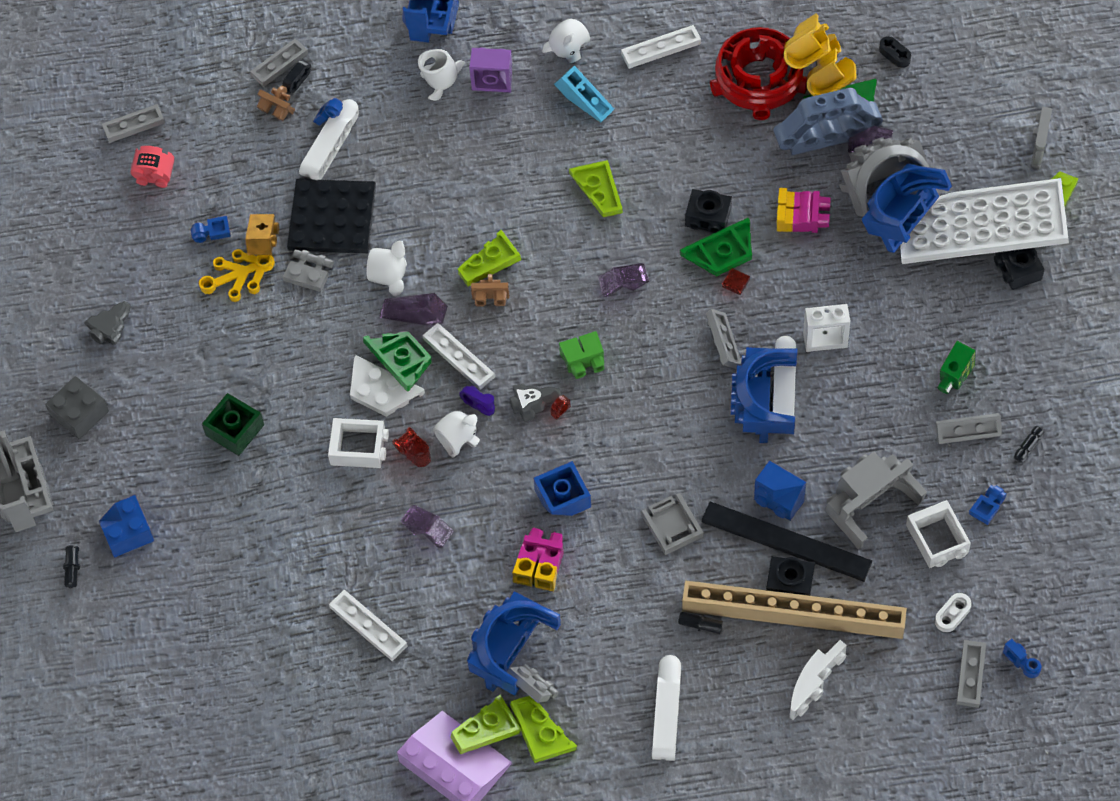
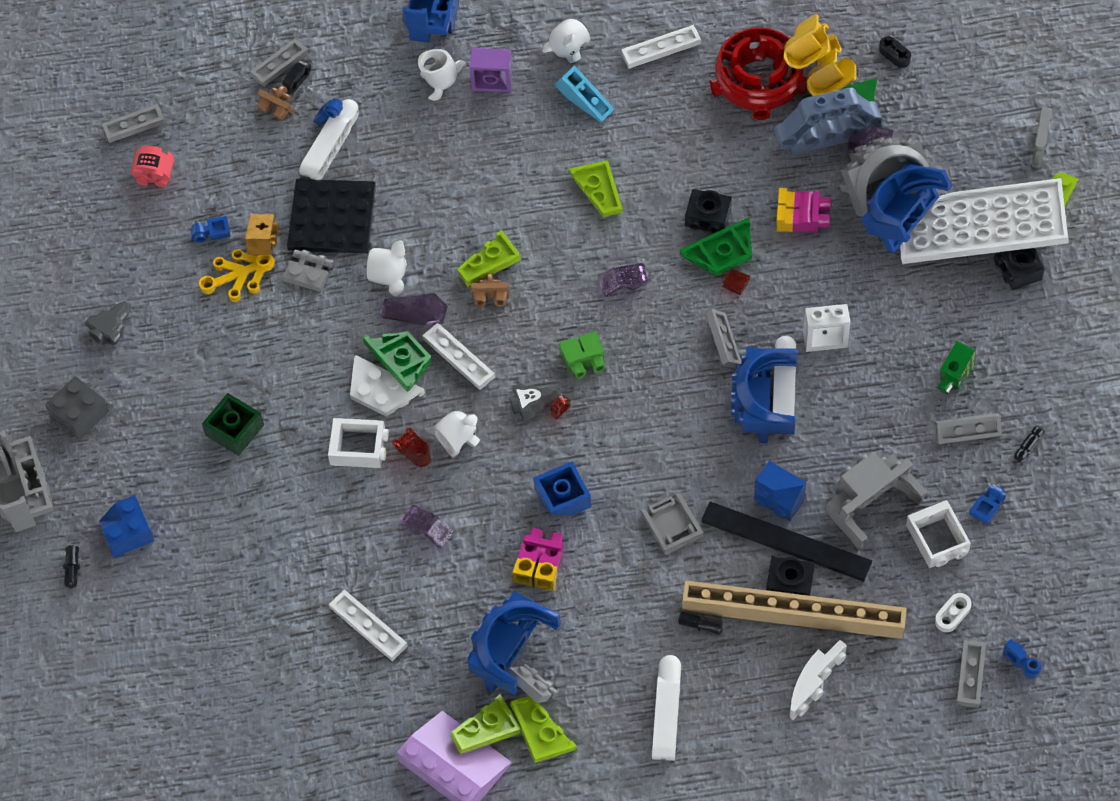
dark purple plate [459,386,495,416] -> none

